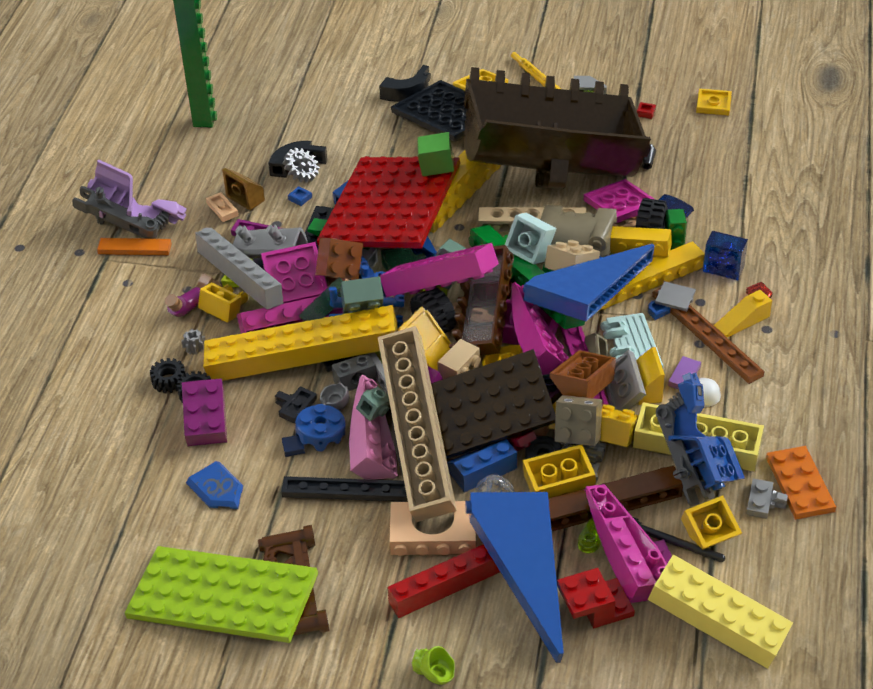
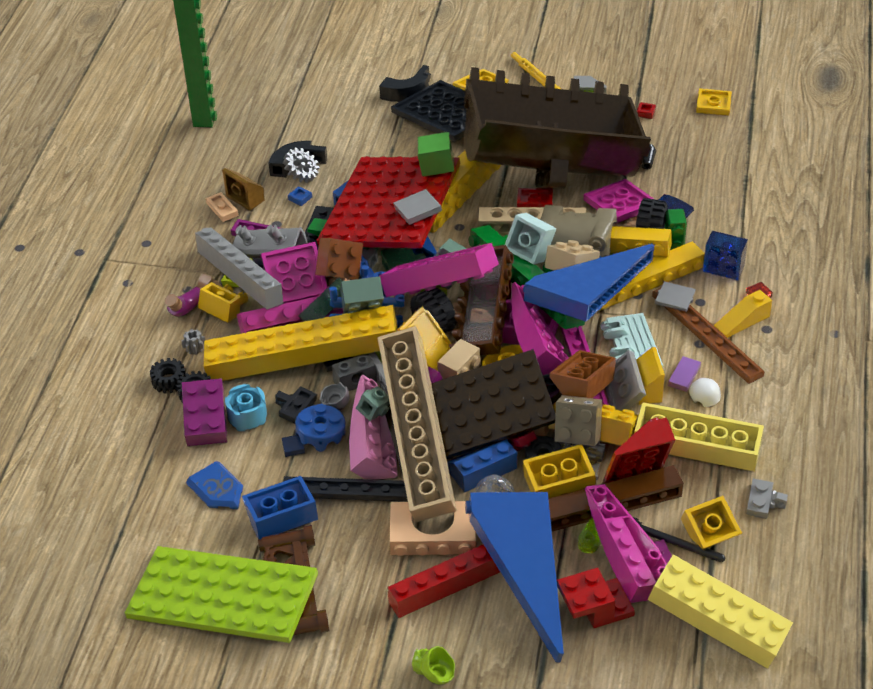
piece [72,160,187,239] -> none
orange tile [97,238,172,255] -> none
dark tan slope [584,333,609,356] -> none
blue tile [648,300,671,320] -> none
blue piece [656,372,745,506] -> none
orange plate [766,446,836,520] -> none
none -> medium azure brick [225,384,267,432]
none -> blue slope [242,476,318,539]
none -> light grey tile [393,189,442,225]
none -> red plate [517,188,553,207]
none -> red slope [602,417,676,483]

